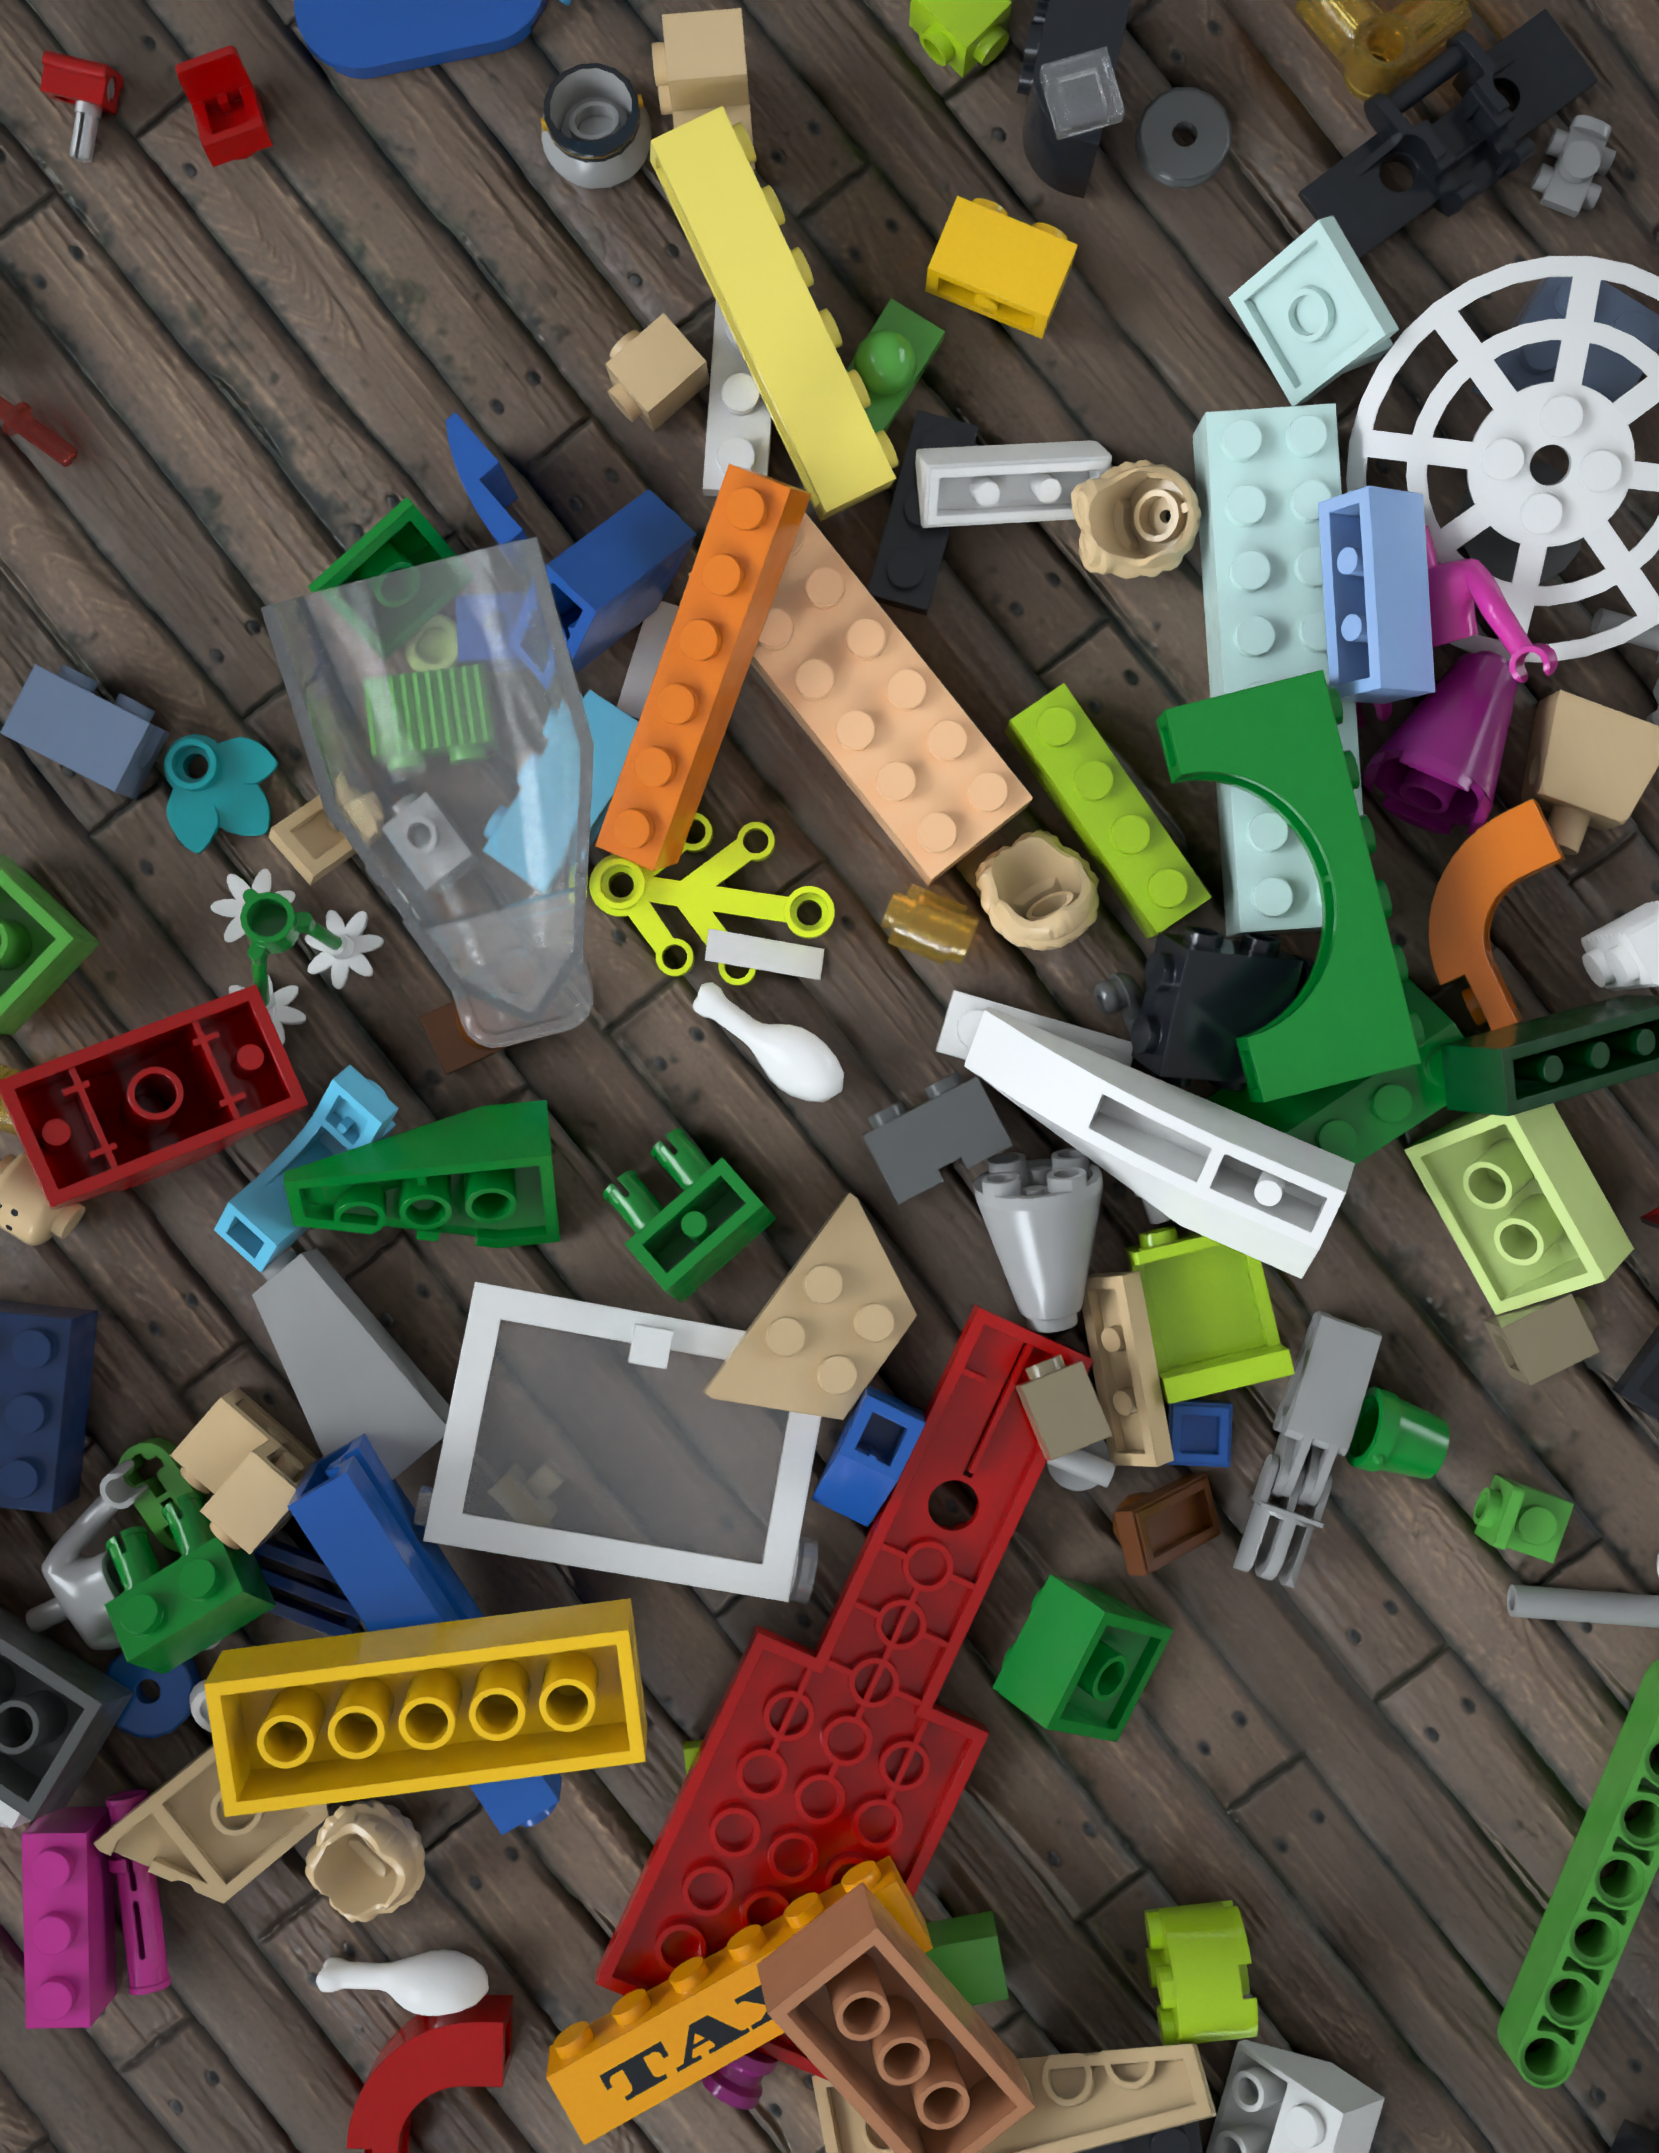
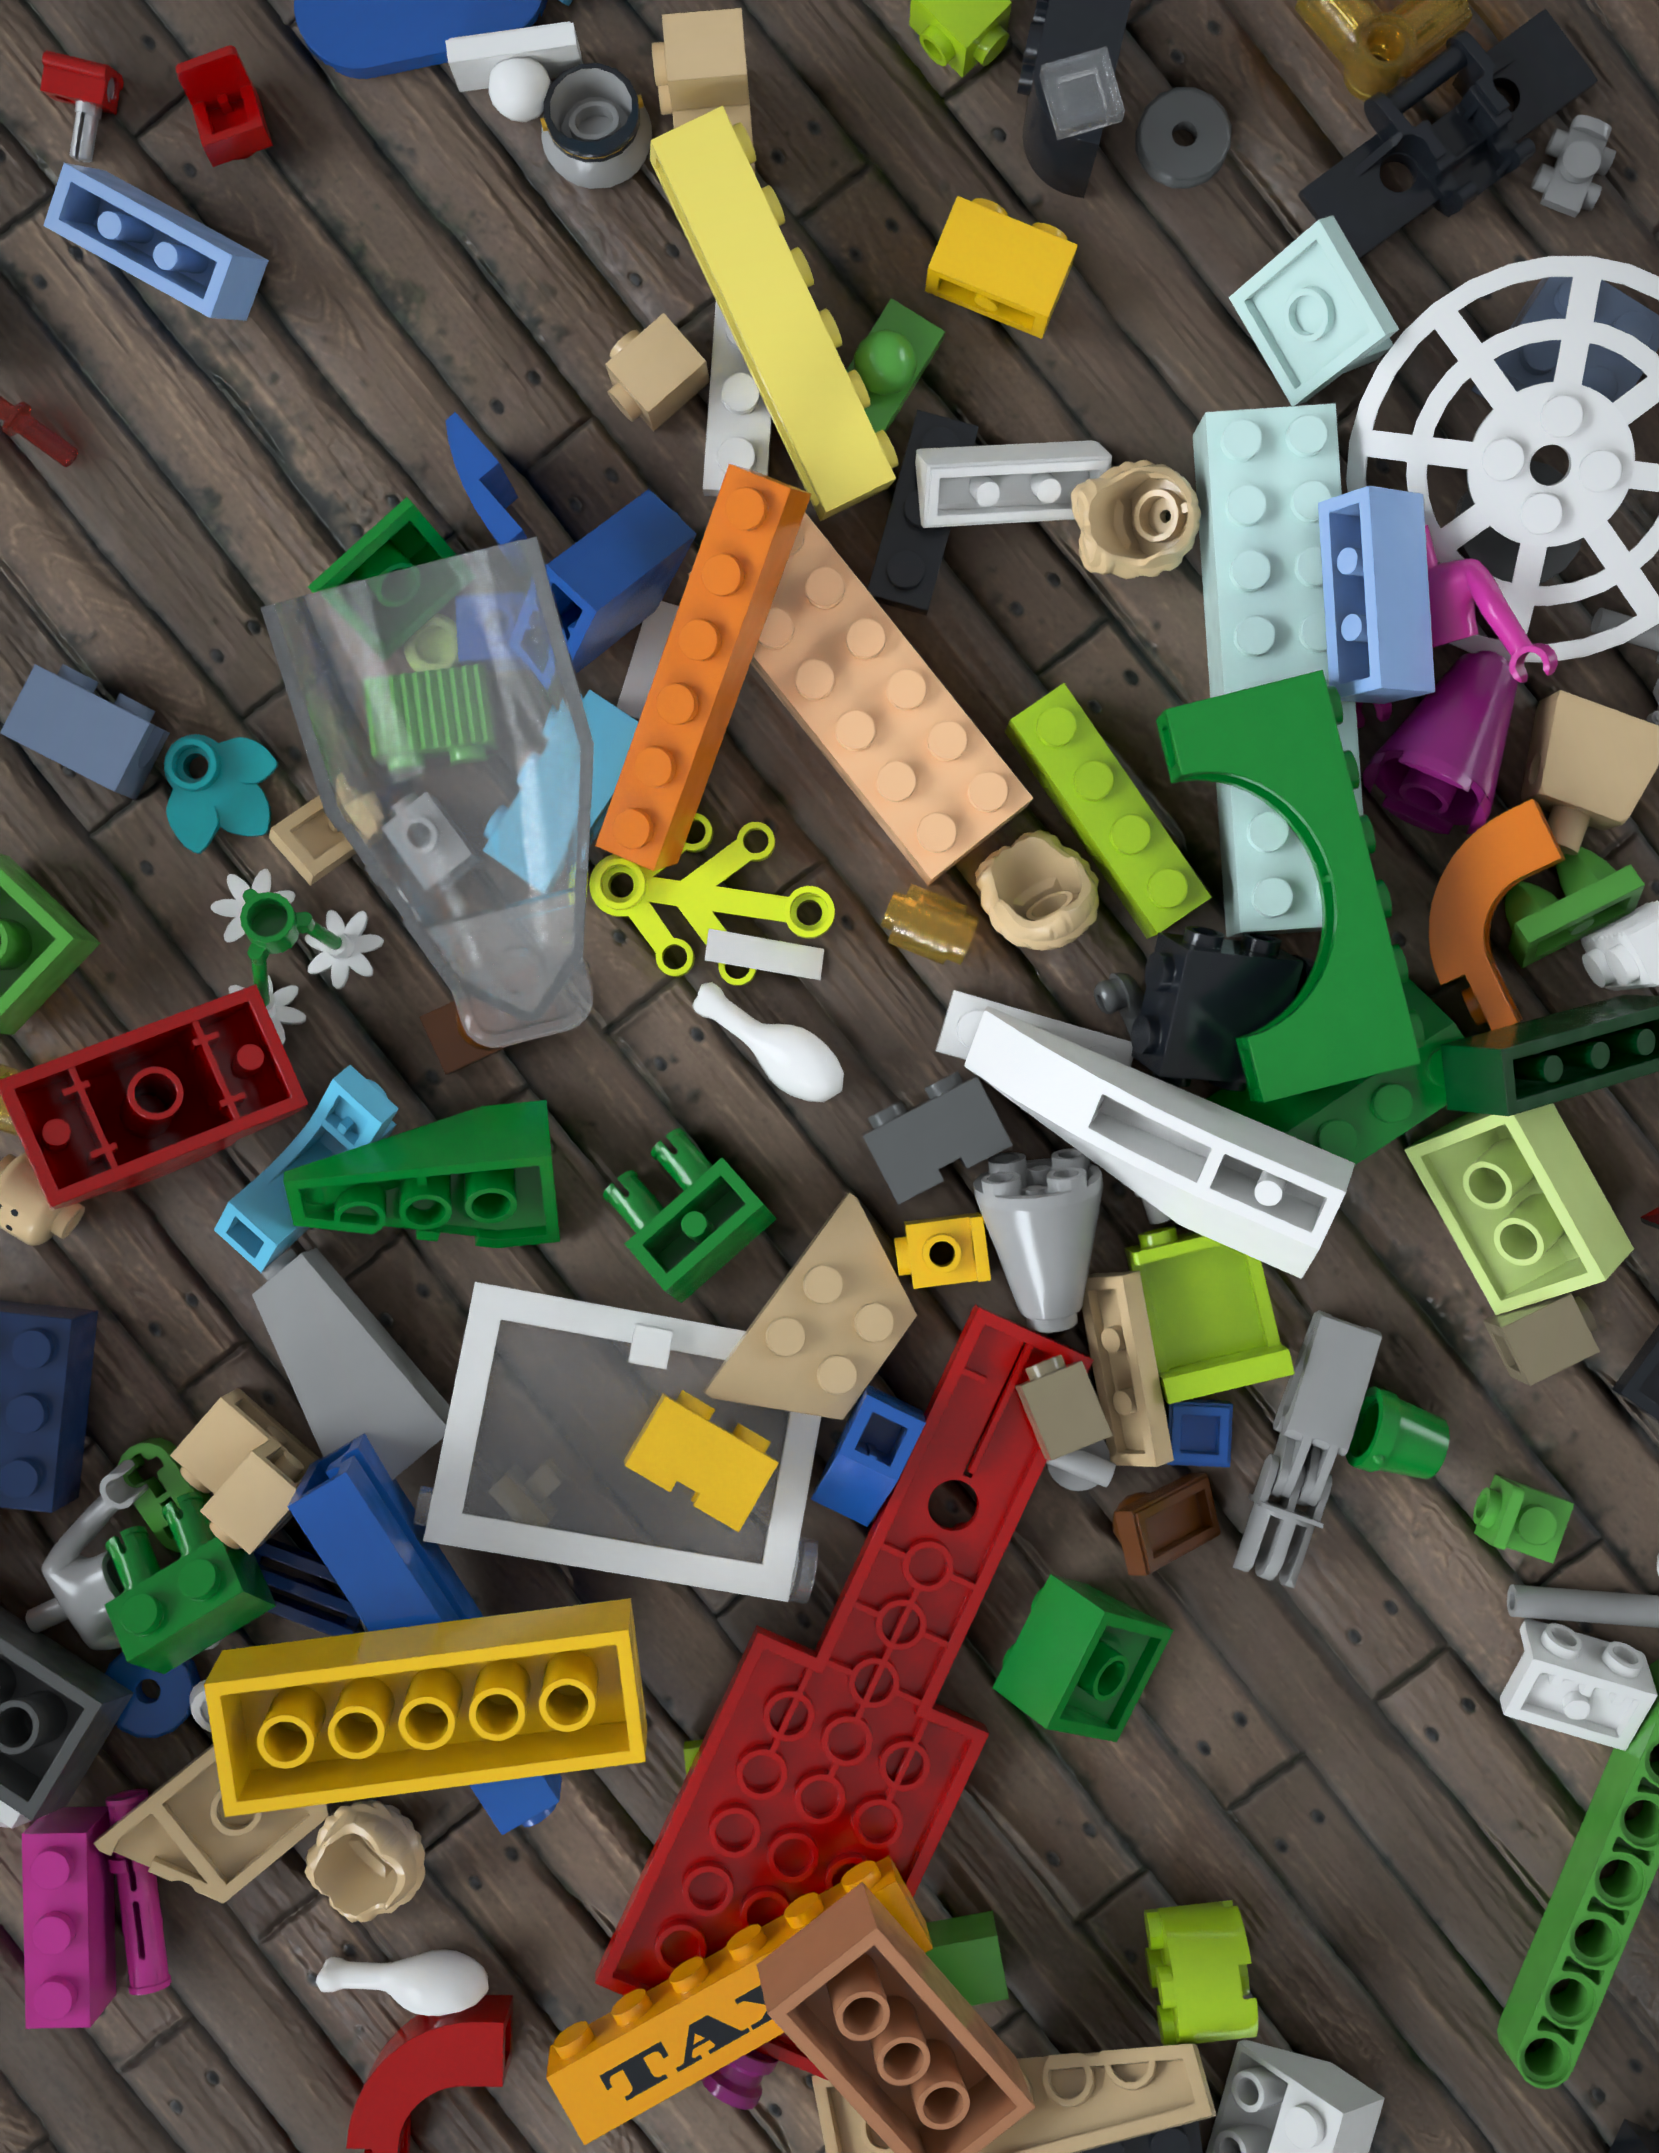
none -> light blue brick [43,163,269,321]
none -> white tile [445,21,583,122]
none -> yellow brick [624,1390,779,1532]
none -> yellow brick [894,1212,991,1289]
none -> white bracket [1500,1618,1658,1751]
none -> bright green tile [1505,846,1645,969]

